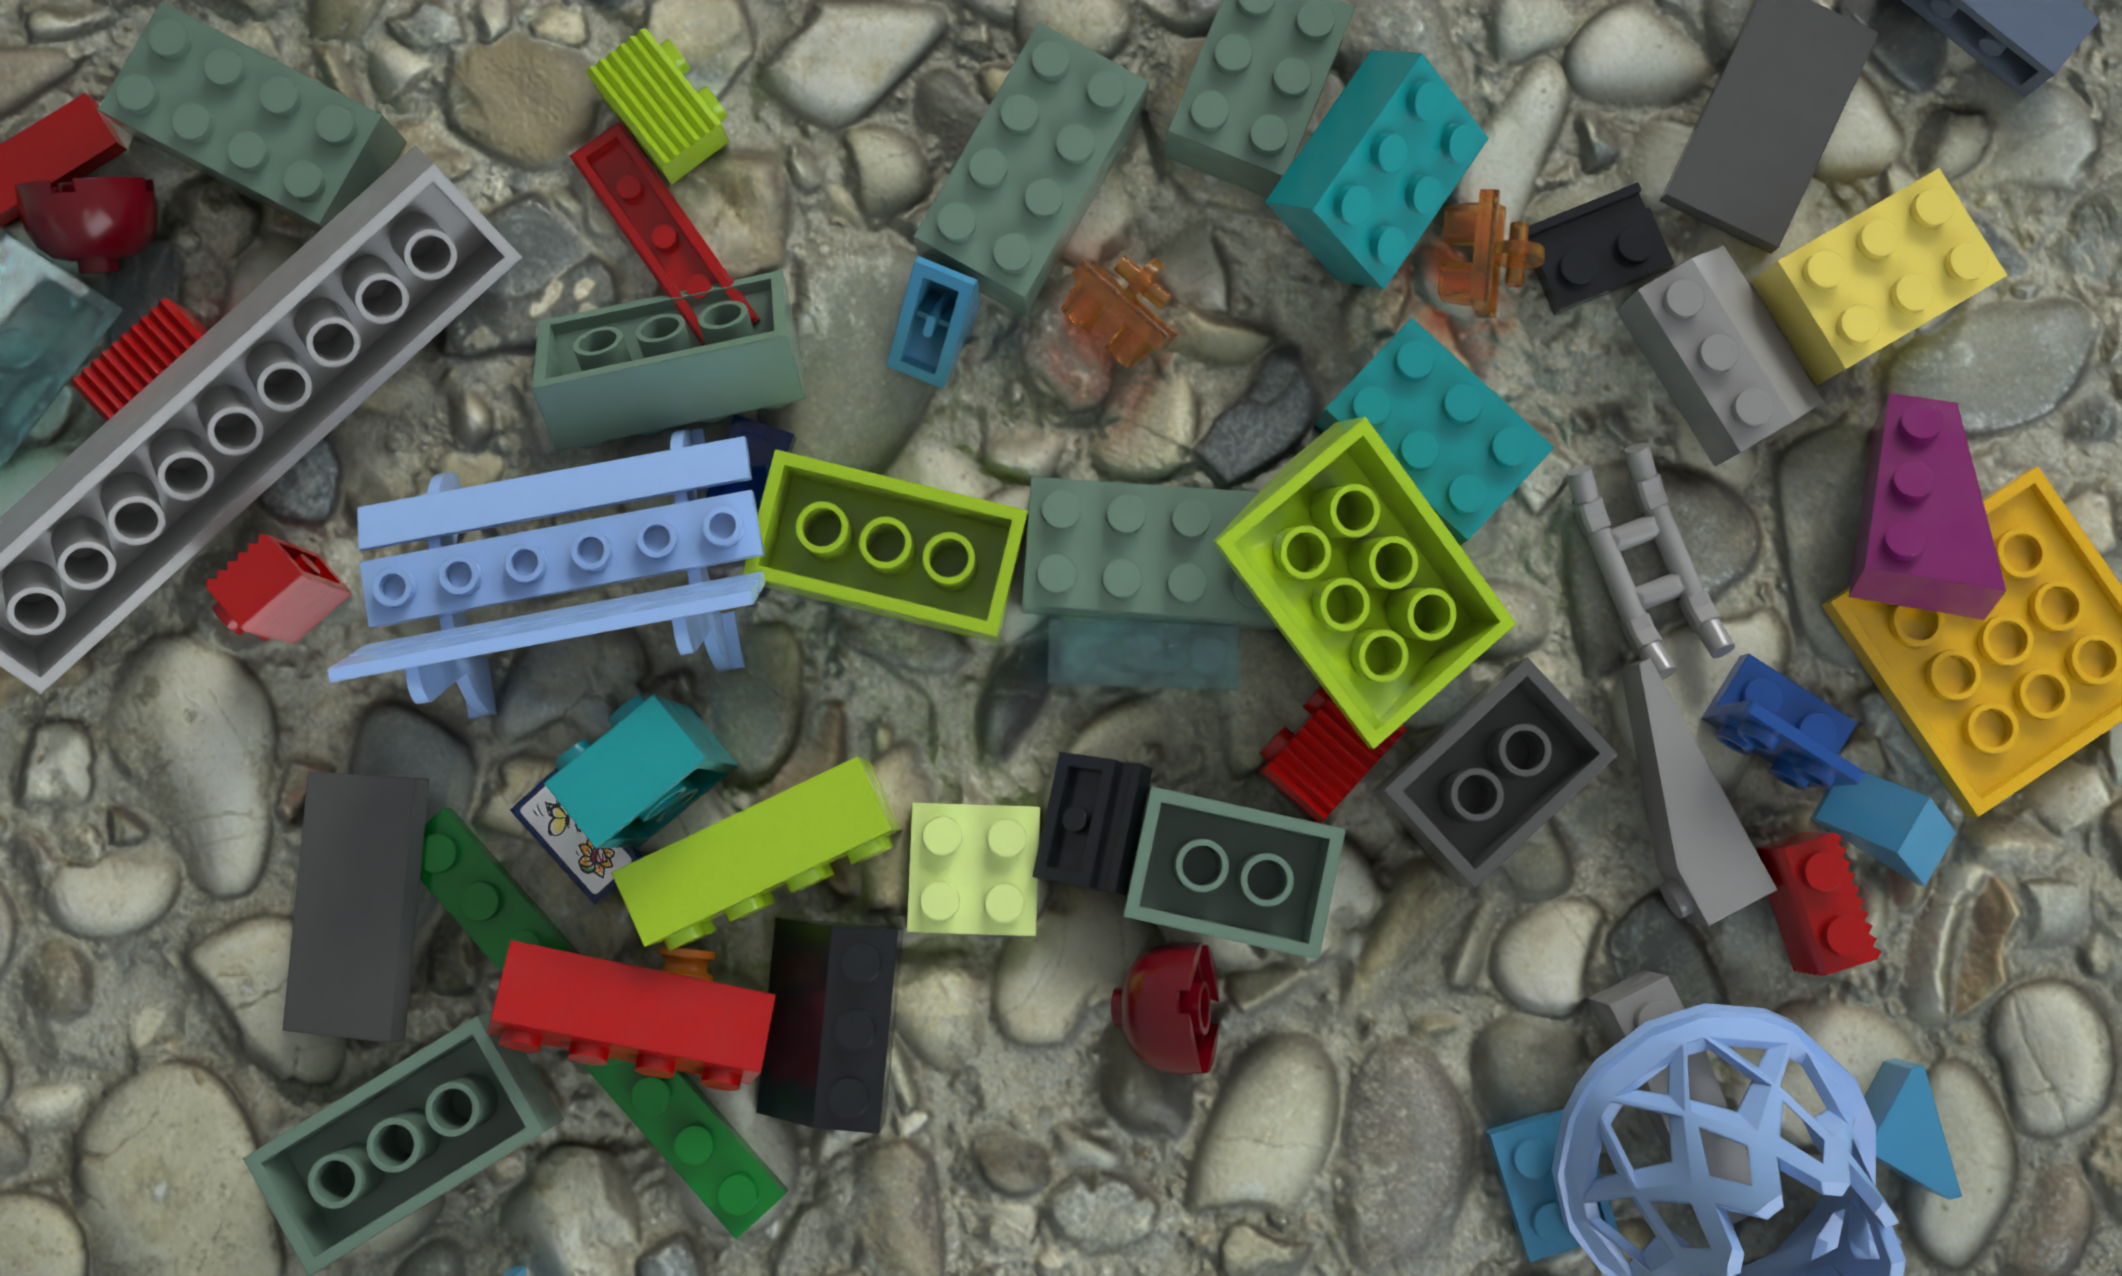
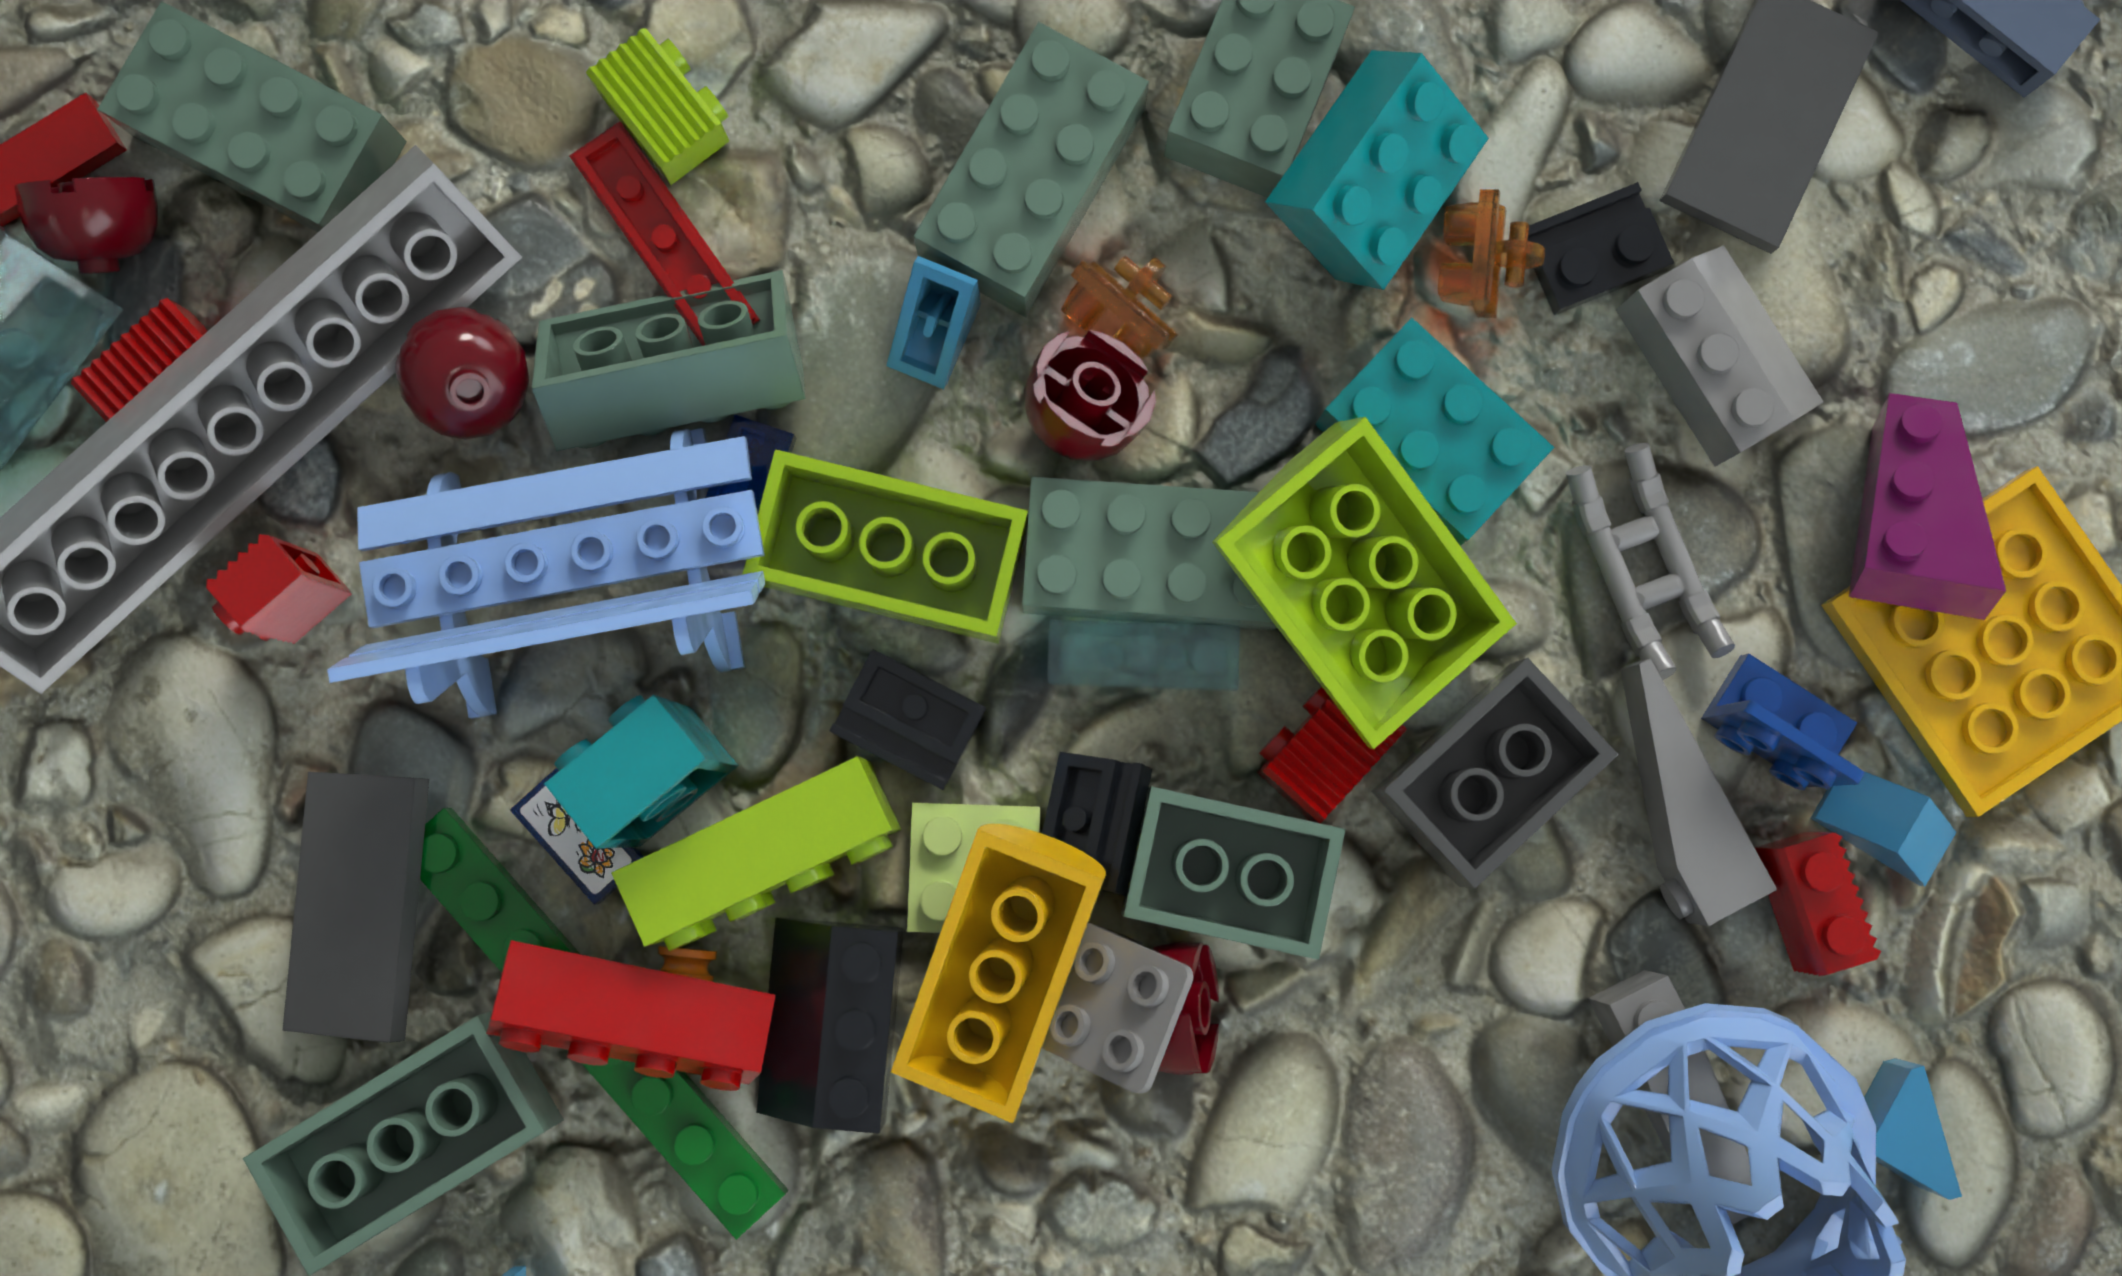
dark azure plate [1485,1106,1619,1262] -> none
light yellow brick [1751,168,2008,386] -> none
none -> dark red cylinder [395,307,529,440]
none -> black plate [829,649,987,790]
none -> yellow brick [891,824,1106,1123]
none -> dark red cylinder [1024,330,1156,461]
none -> light grey bracket [1042,923,1193,1094]

